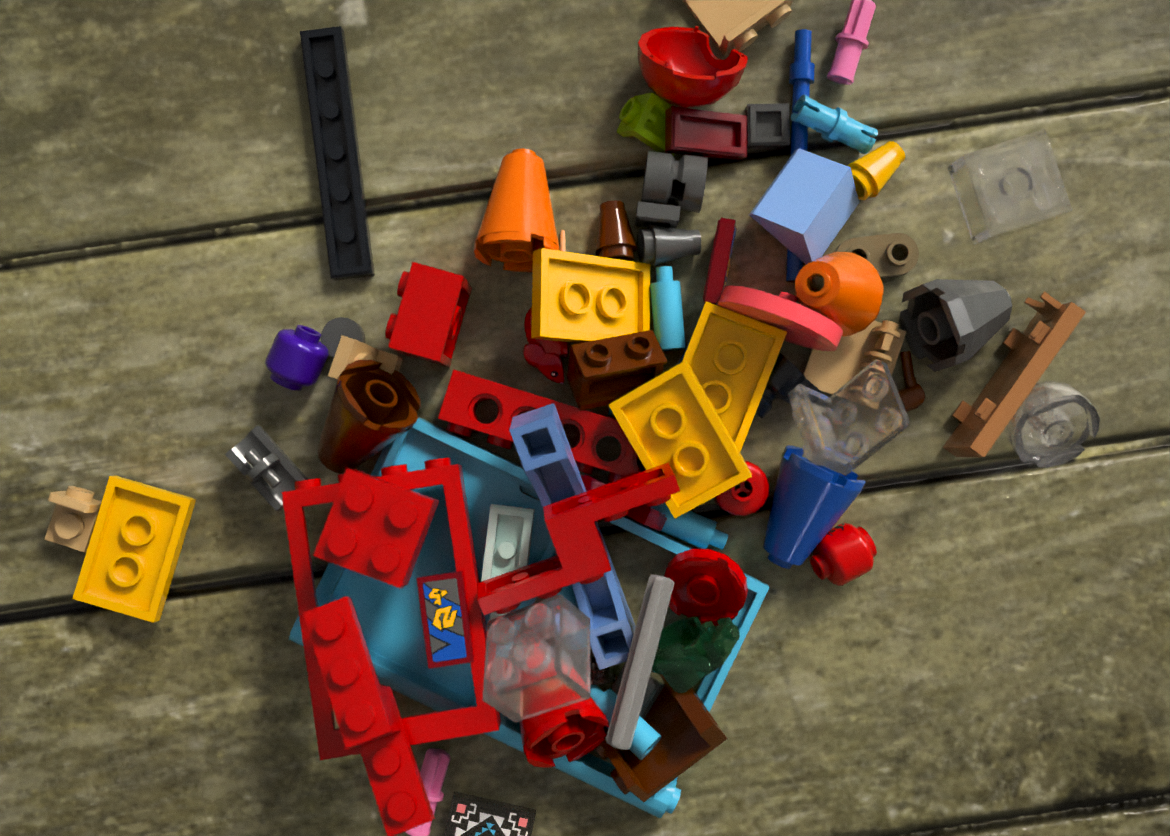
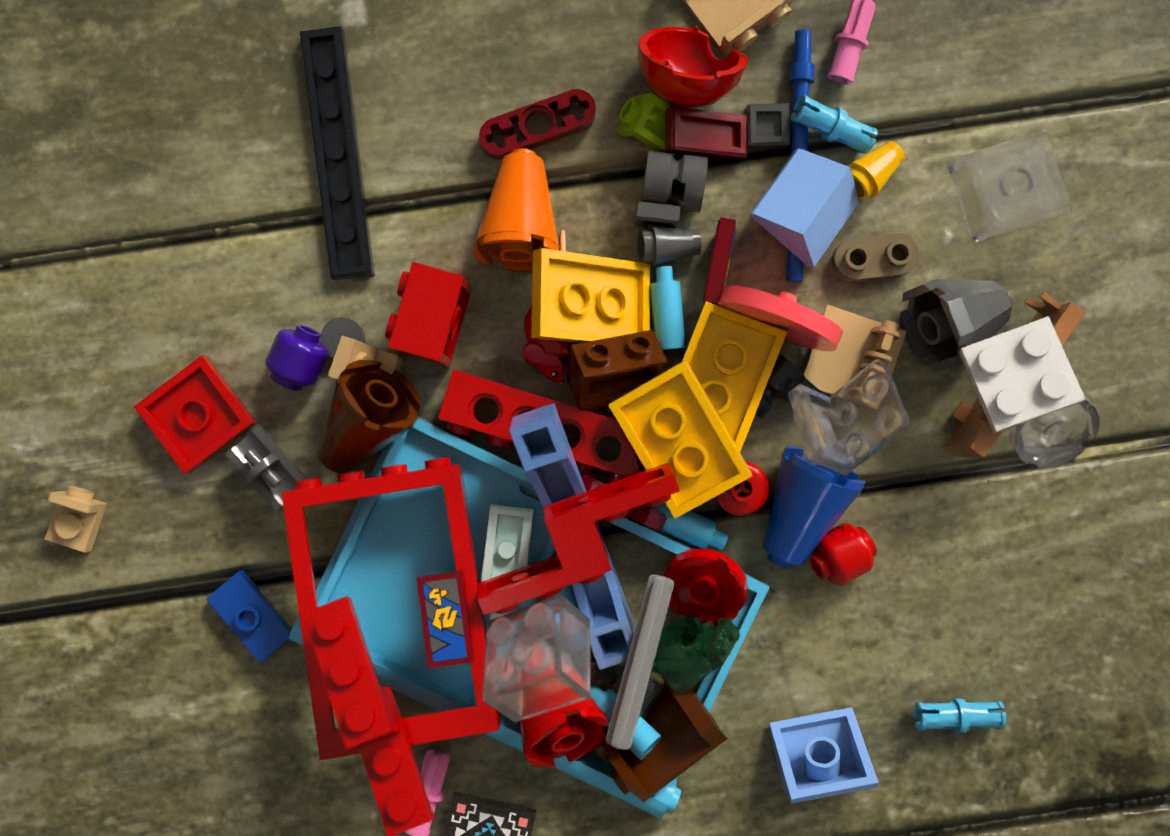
yellow plate [72,476,196,623] -> none
red brick [313,468,439,588] -> none
reddish brown cone [595,200,637,261] -> none
orange cone [795,252,884,336] -> none
reddish brown hand [895,351,925,413] -> none
none -> red plate [134,355,257,474]
none -> blue plate [206,570,292,663]
none -> dark red beam [479,89,596,160]
none -> light blue slope [770,707,878,804]
none -> medium azure pin [913,698,1007,733]
none -> white plate [959,316,1085,434]

